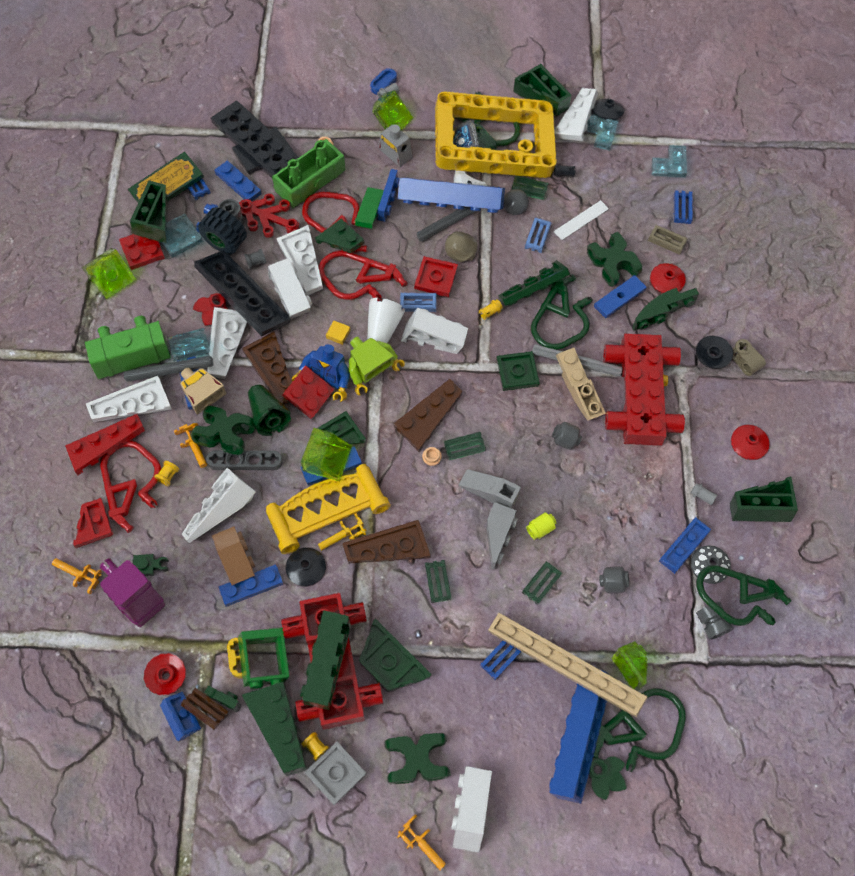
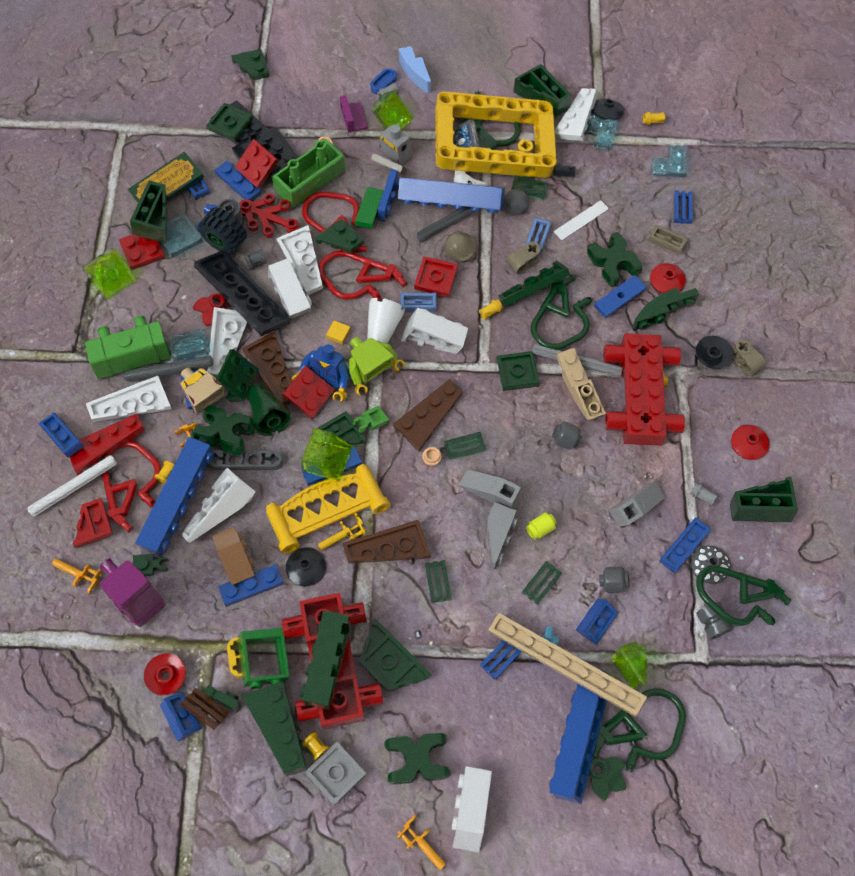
none -> white axle [27,455,117,517]
none -> blue tile [38,412,84,458]
none -> blue brick [135,437,214,557]
none -> dark green tile [206,102,254,142]
none -> dark green bracket [216,349,259,402]
none -> dark green wing [231,49,270,81]
none -> red plate [235,139,279,188]
none -> magenta panel [340,95,367,133]
none -> bright green plate [353,406,389,433]
none -> tile [371,153,407,175]
none -> light blue slope [399,46,431,93]
none -> dark tan piece [506,242,541,274]
none -> medium azure plate [541,626,559,645]
none -> blue slope [576,599,618,645]
none -> light grey slope [608,481,665,527]
none -> yellow pin [642,112,665,125]

